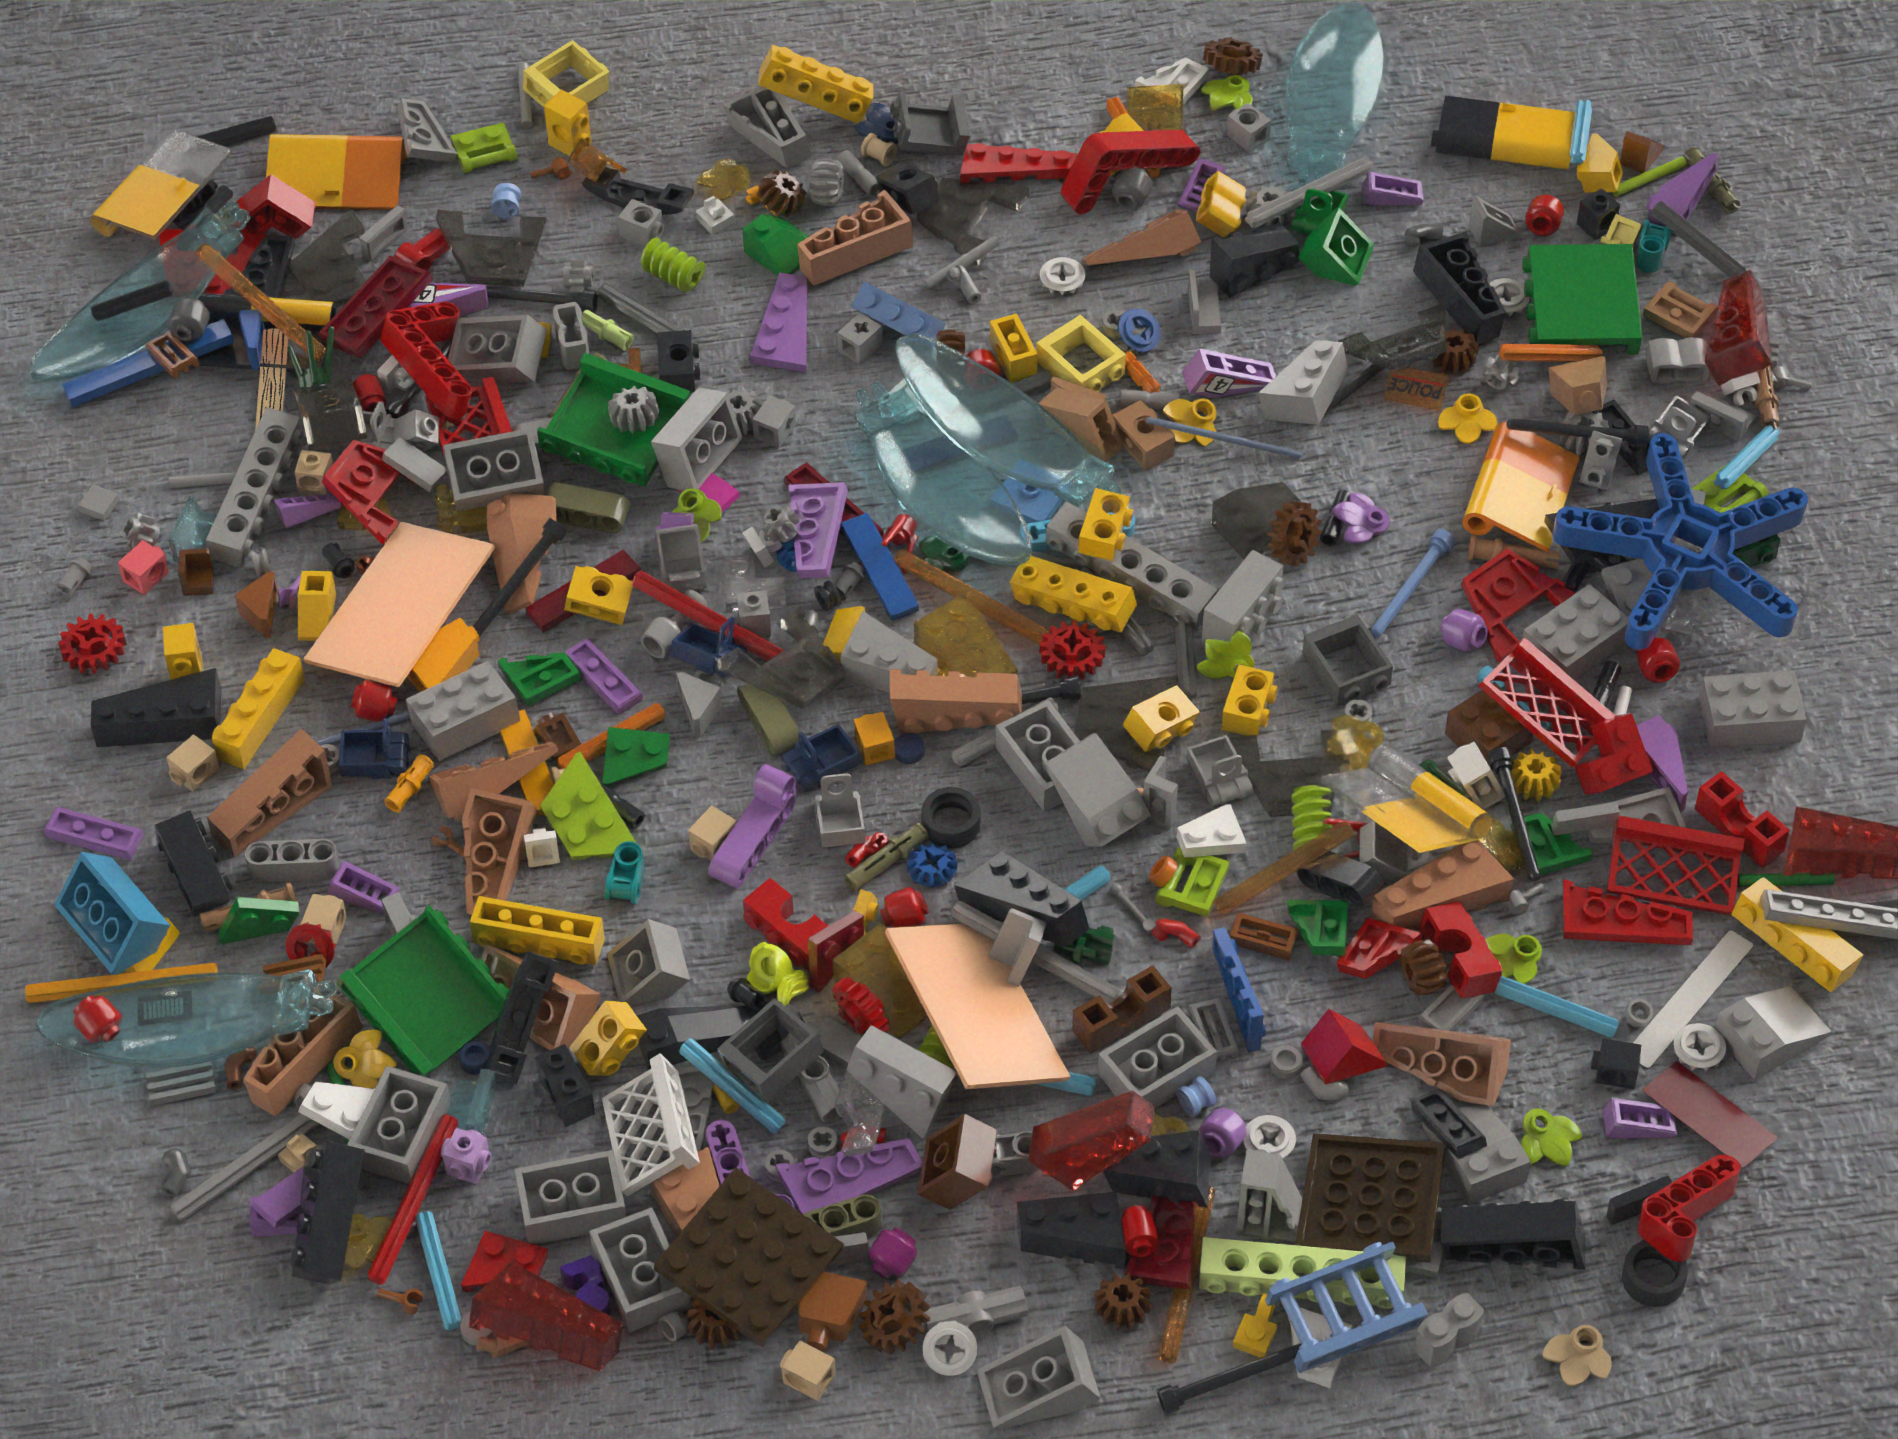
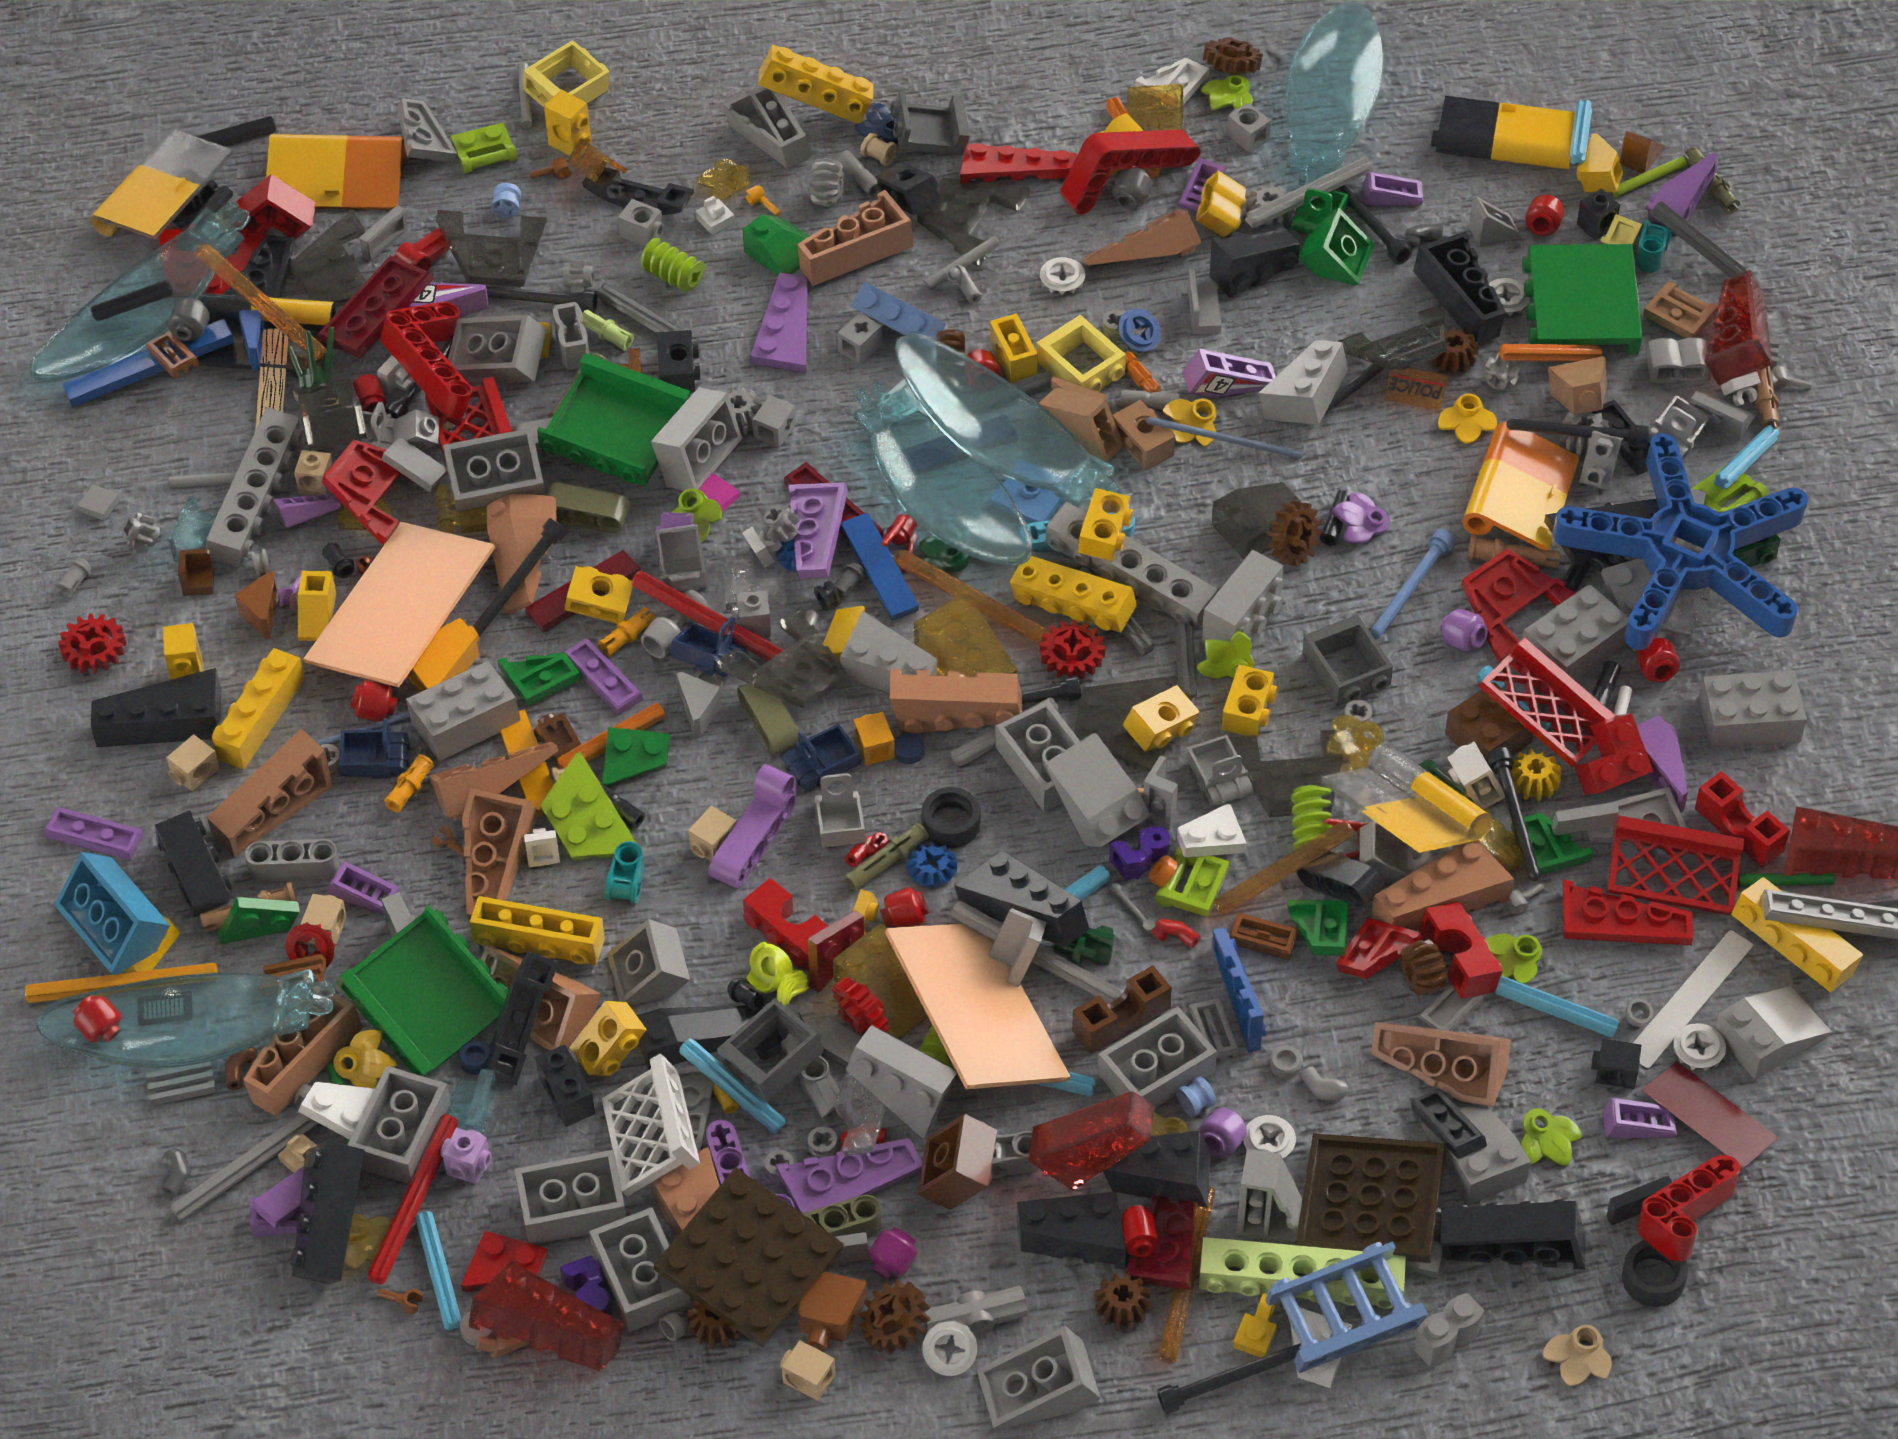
coral brick [118,540,169,595] -> none
light grey gear [608,386,659,434] -> none
reddish brown gear [757,169,806,218] -> none
red slope [1301,1009,1386,1085] -> none
none -> light orange pin [598,607,655,657]
none -> dark purple leg [1109,826,1170,881]
none -> black piece [1328,172,1413,265]

